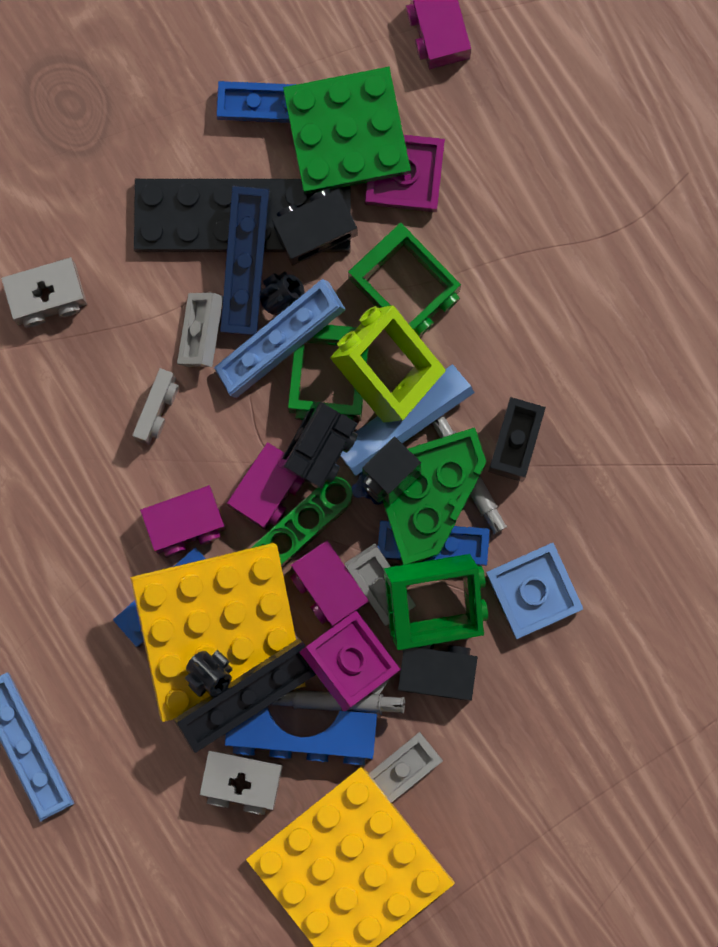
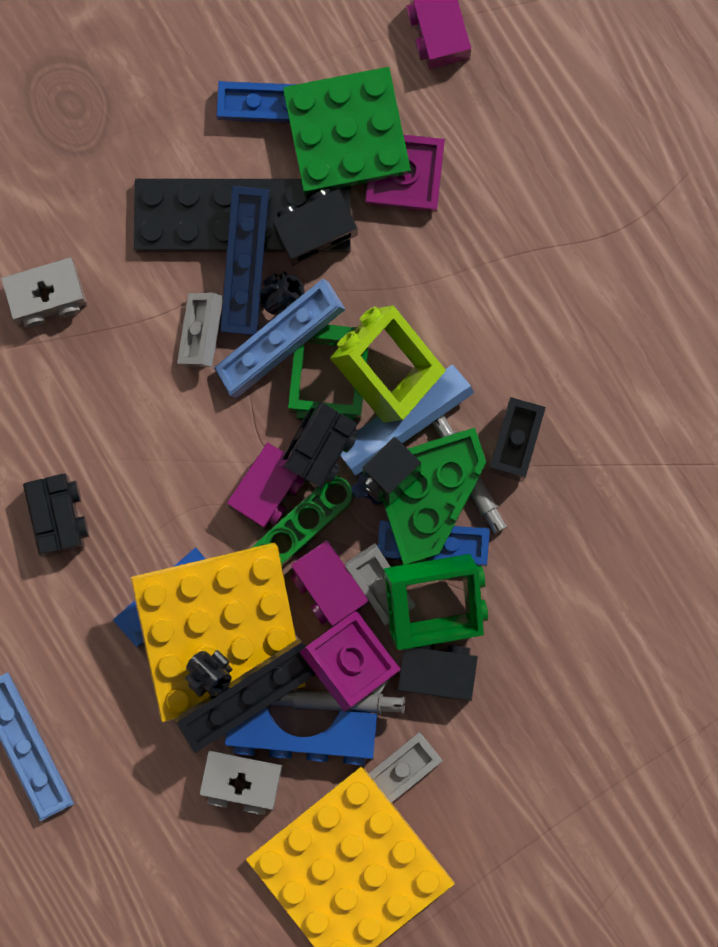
light grey plate [132,368,179,445] -> none
magenta brick [140,485,226,557] -> none
green window [348,222,461,337] -> none
medium blue plate [486,543,583,640] -> none
none -> black brick [23,473,90,557]

